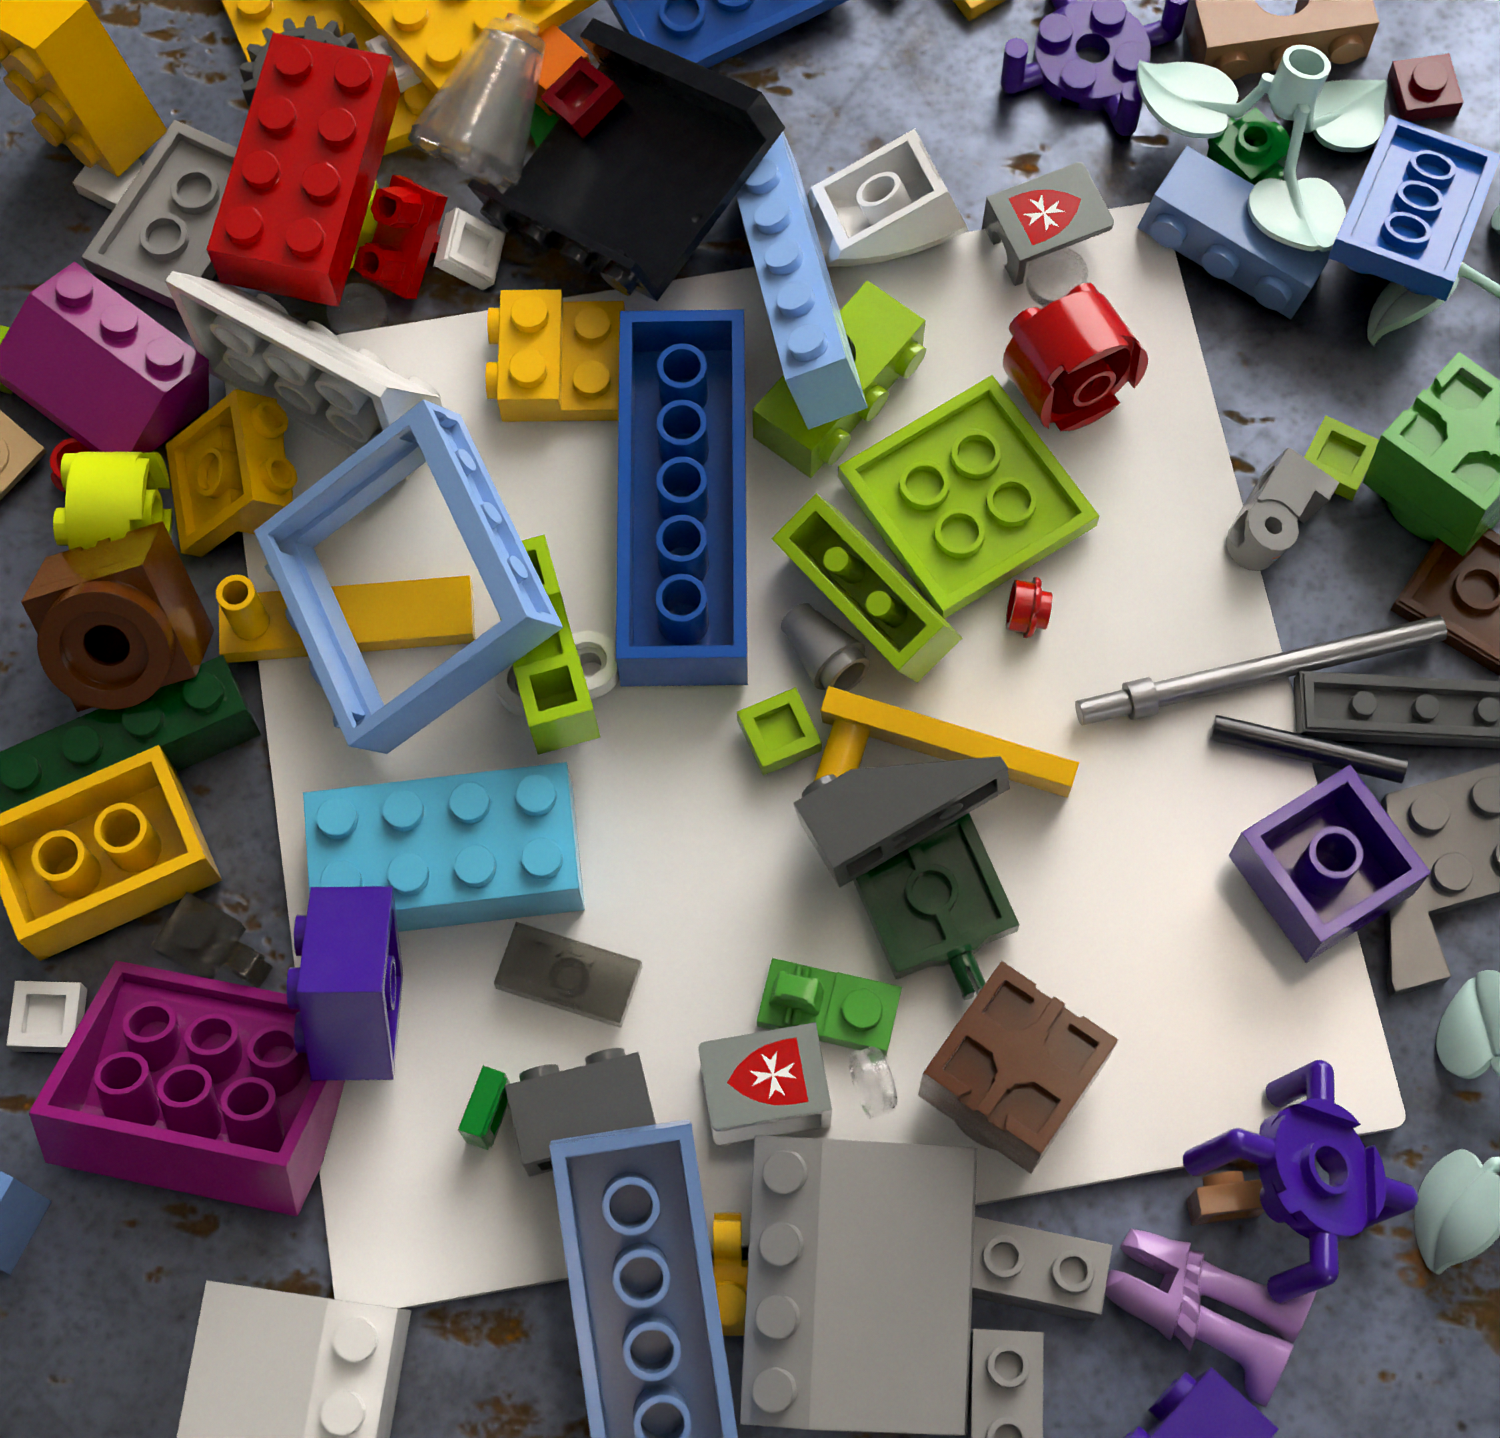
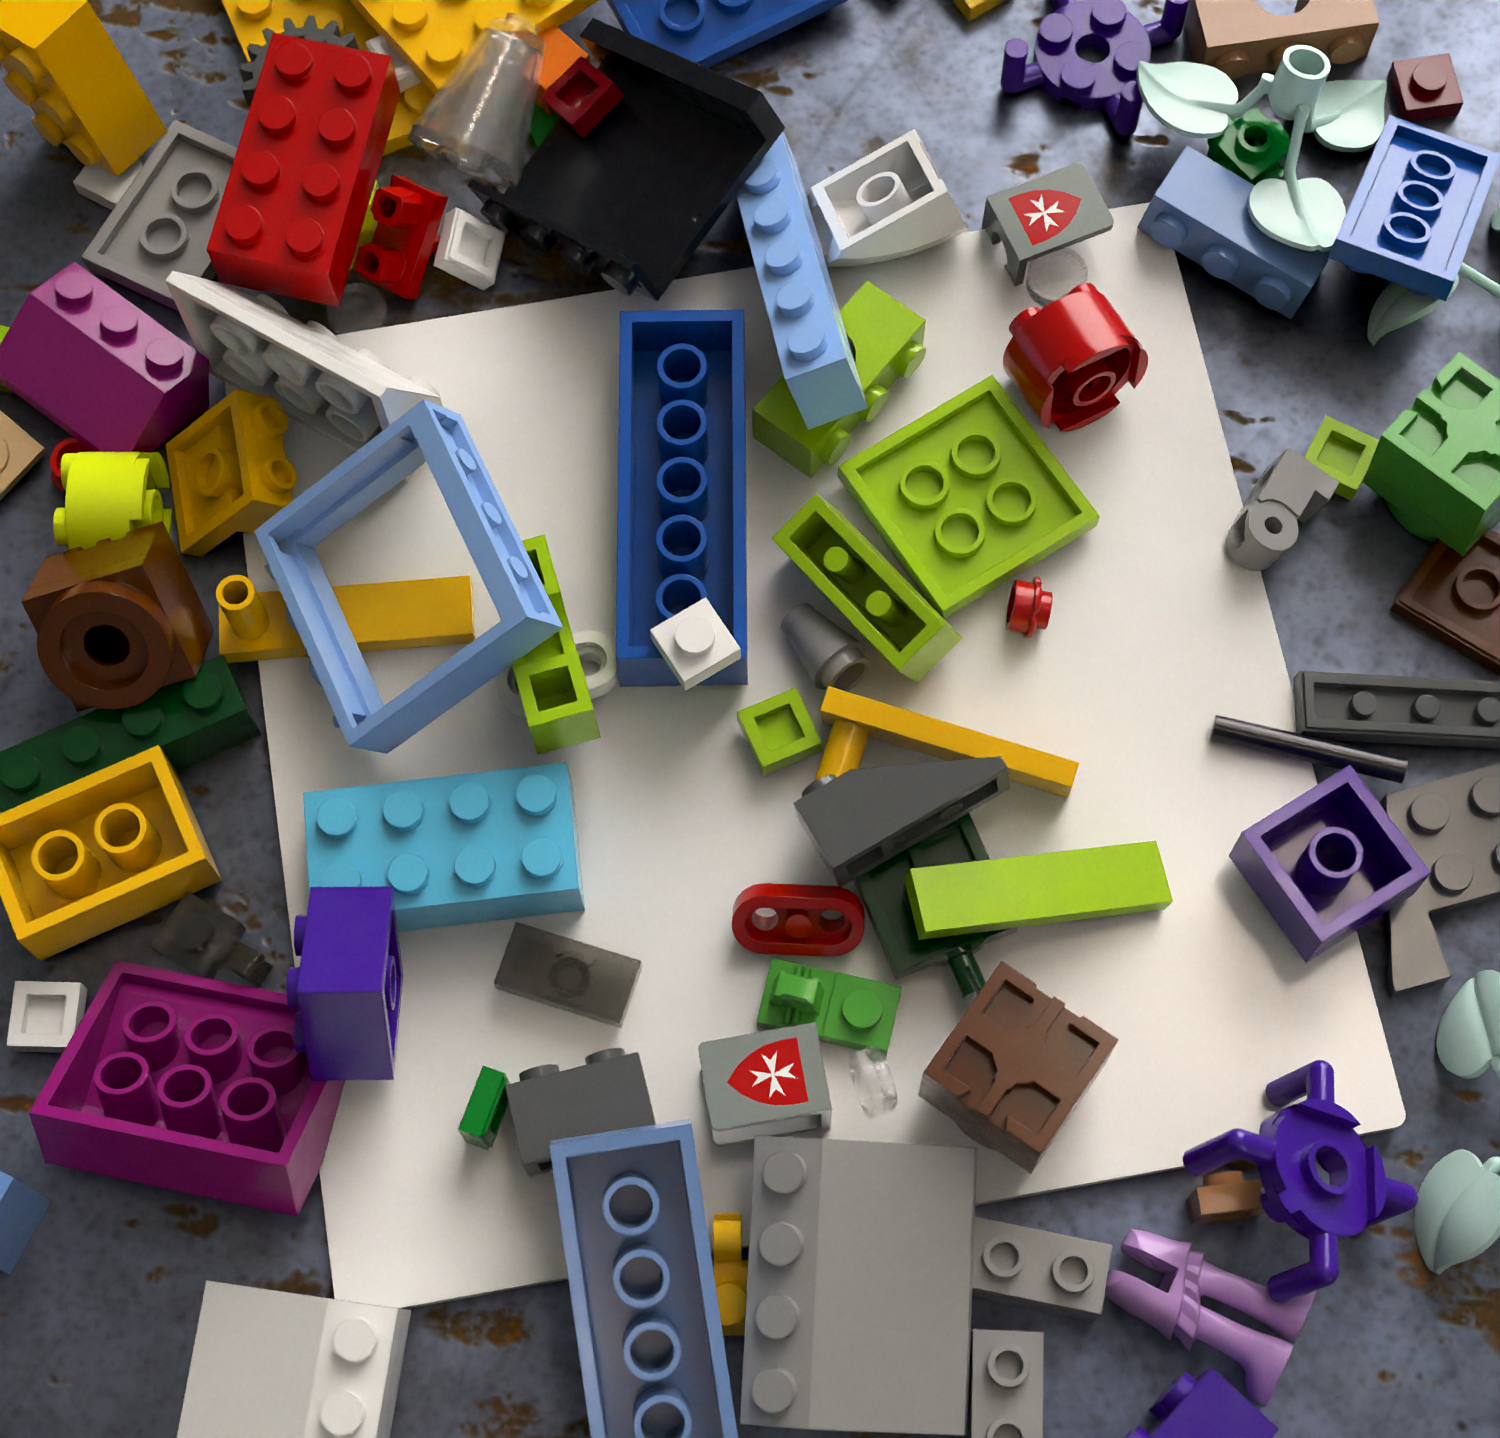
yellow plate [485,289,625,422] -> none
flat silver bar [1075,615,1447,725] -> none
none -> white plate [650,597,741,691]
none -> red plate [732,883,865,957]
none -> lime tile [904,840,1173,940]

